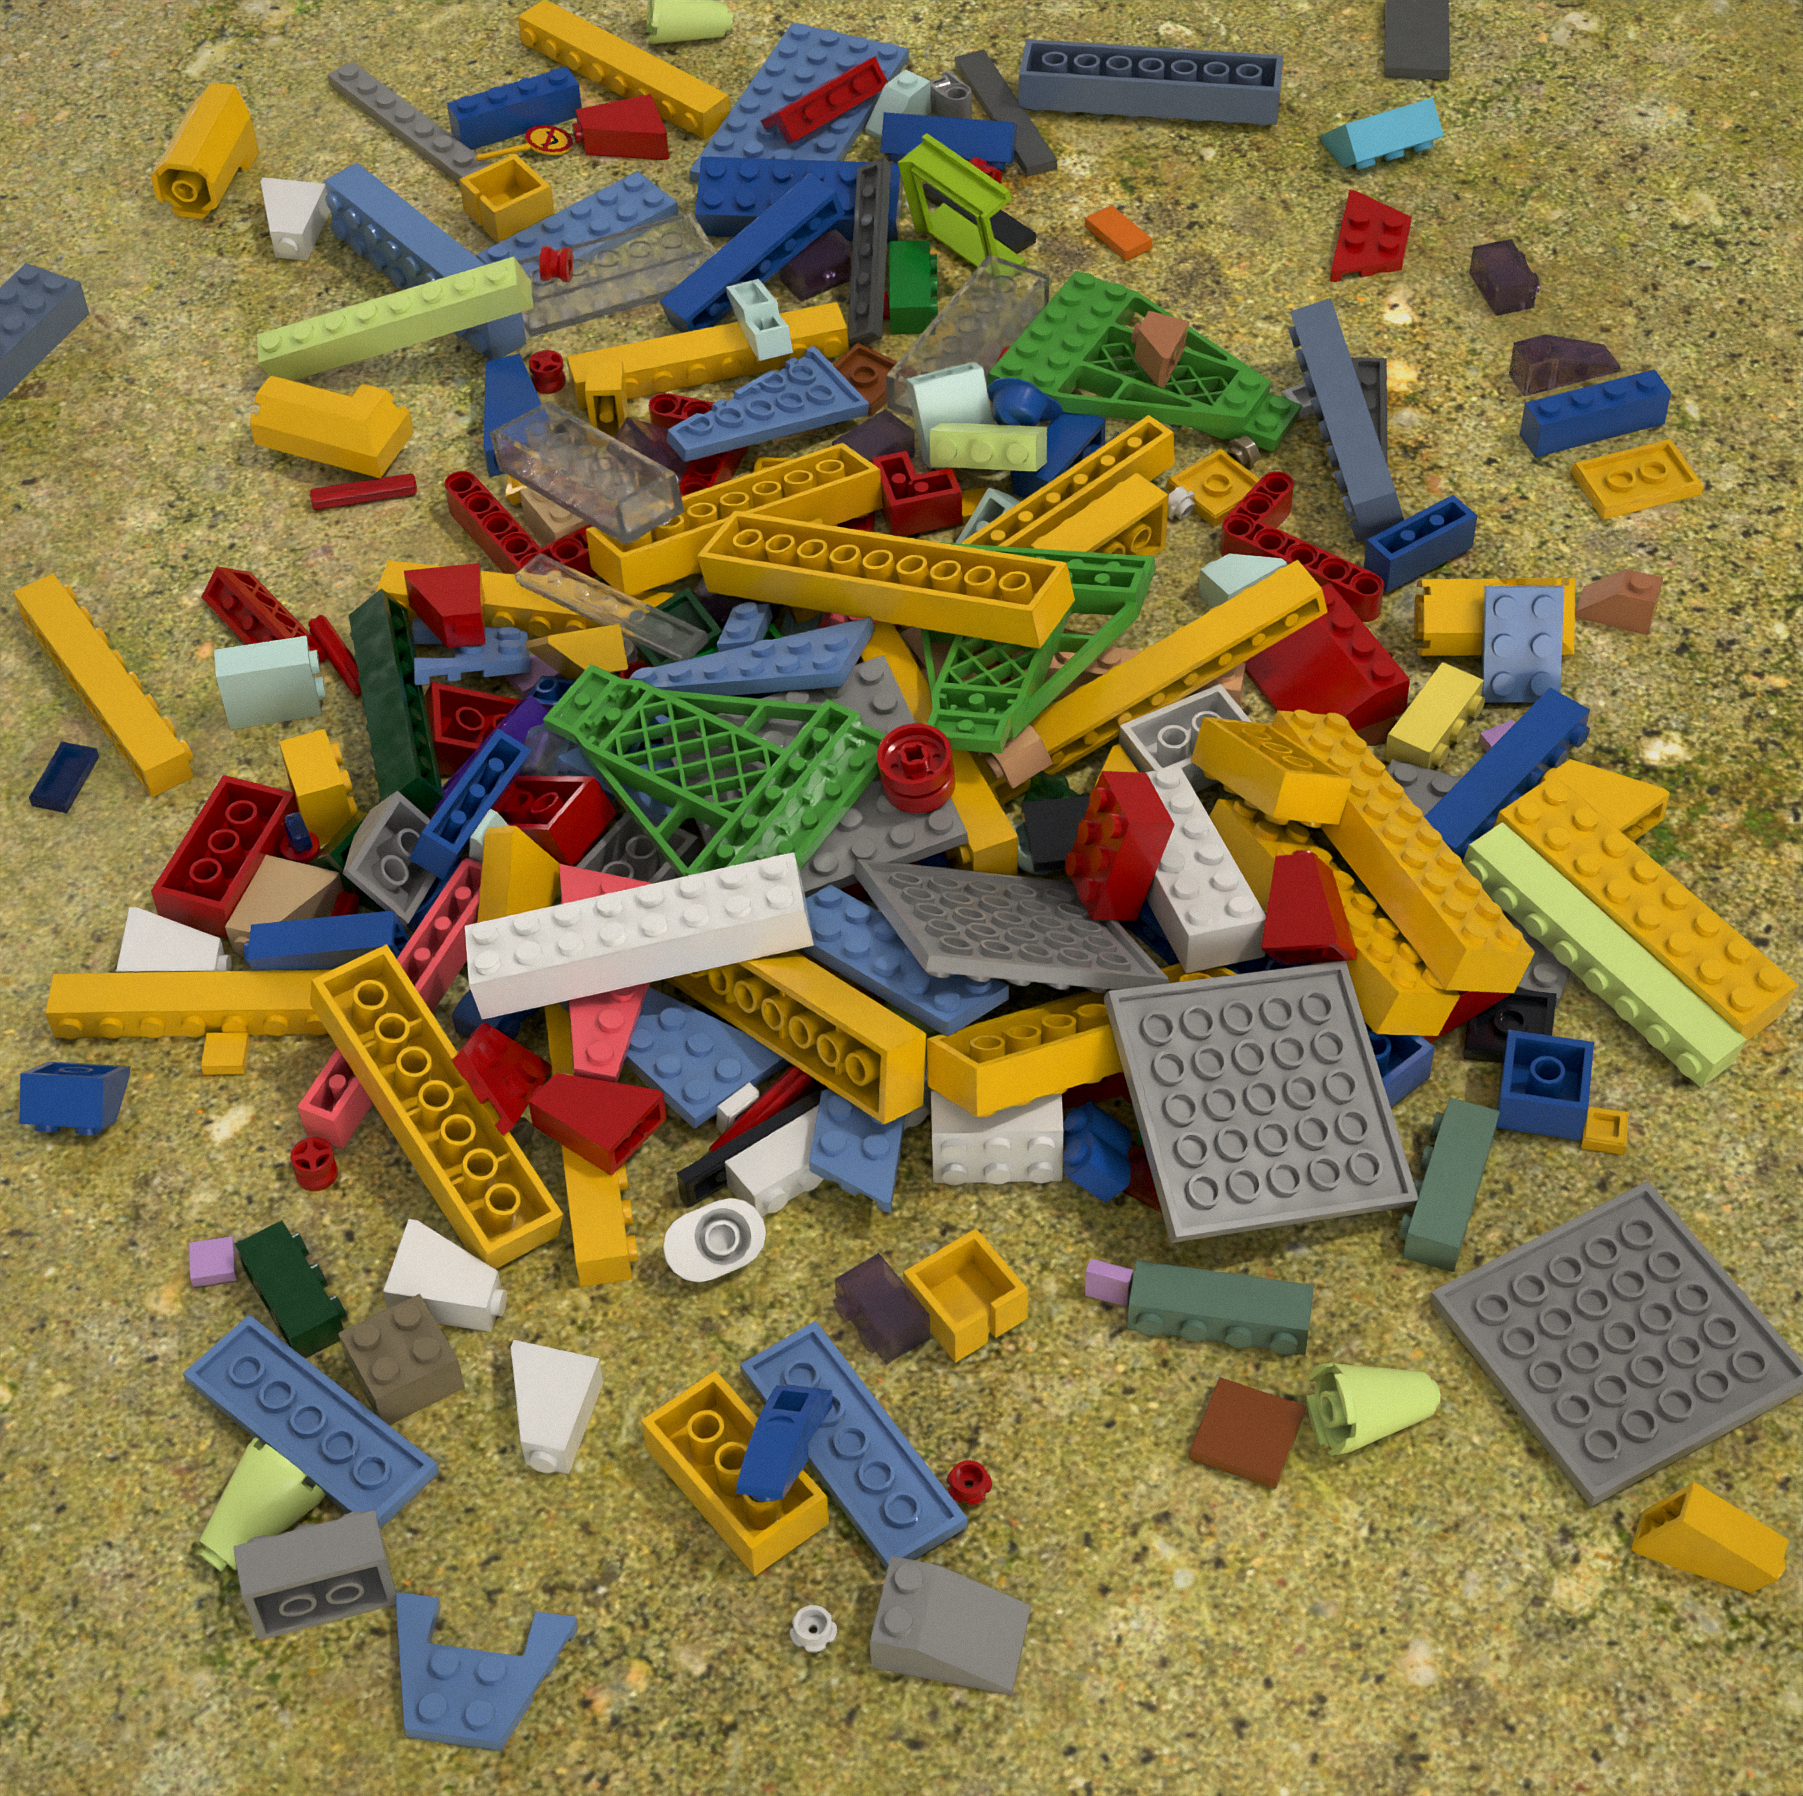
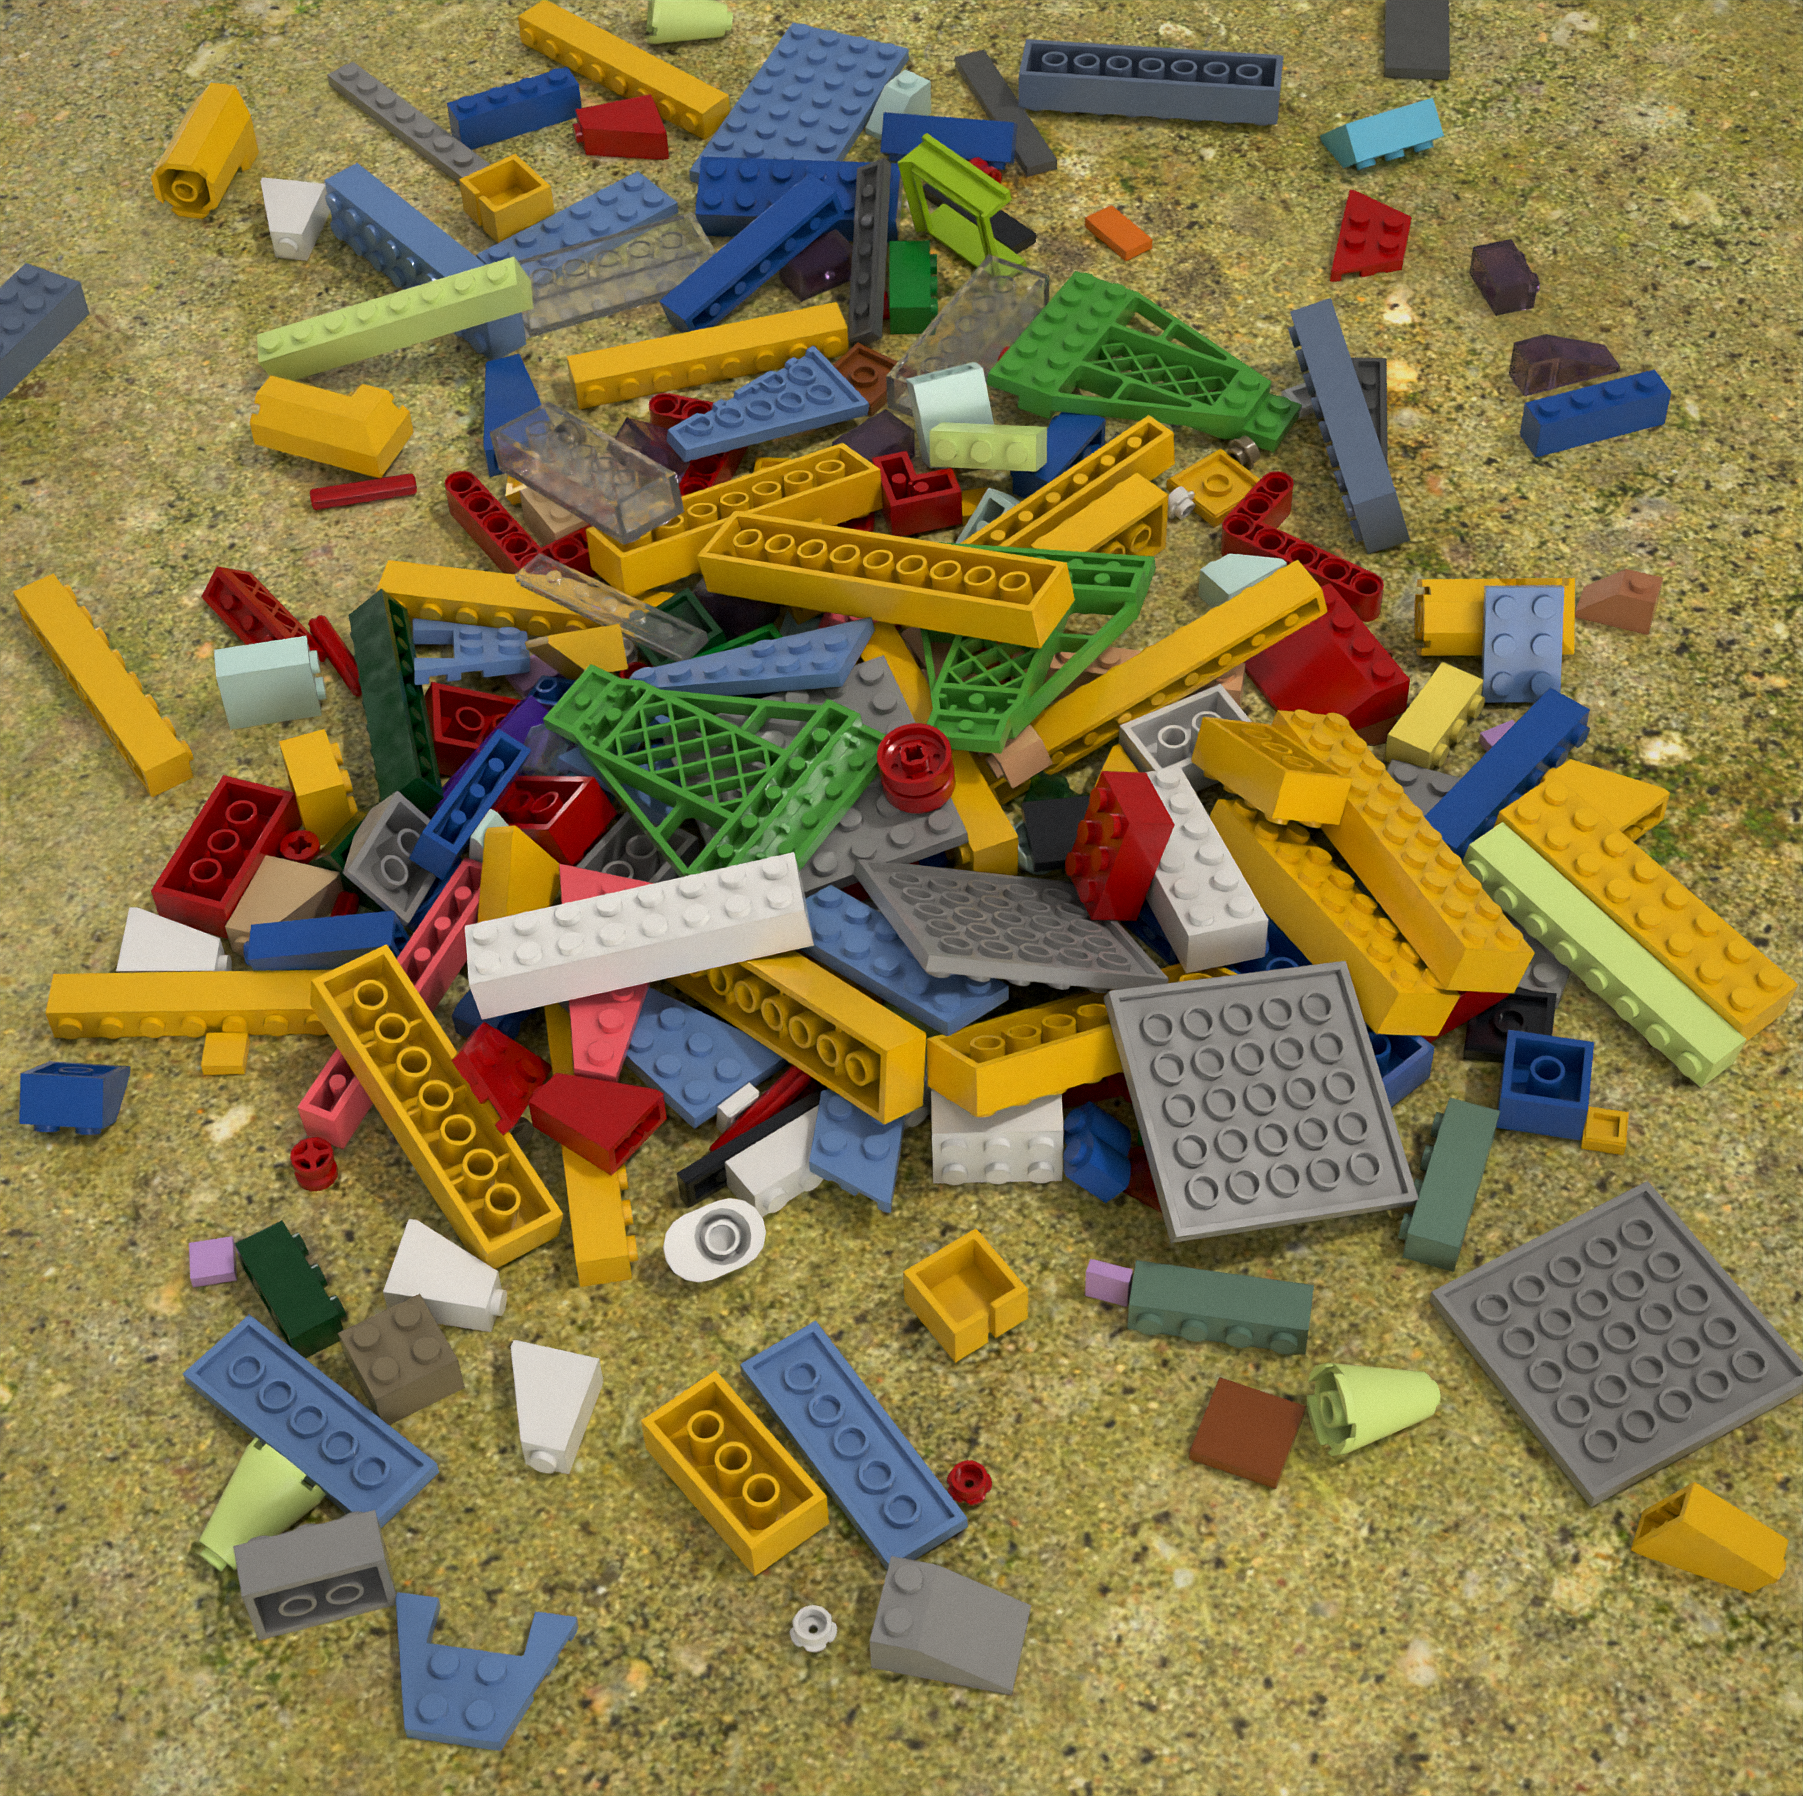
clear blue tile [29,741,99,813] -> none
clear blue tile [283,811,313,853] -> none
red slope [404,563,486,648] -> none
yellow piece [475,125,573,161] -> none
red wheel [528,350,566,394] -> none
red wheel [539,246,574,282] -> none
yellow brick [585,361,629,444] -> none
medium blue plate [717,602,773,652] -> none
light aqua slope [726,279,793,361] -> none
blue slope [736,1385,833,1502] -> none
red fence [760,56,888,145] -> none
brick [833,1253,930,1365] -> none
light grey piece [930,70,972,119] -> none
blue piece [987,377,1063,426] -> none
nougat slope [1131,311,1189,388] -> none
red slope [1261,850,1357,965] -> none
blue brick [1363,495,1478,593] -> none
yellow tile [1571,439,1704,520] -> none

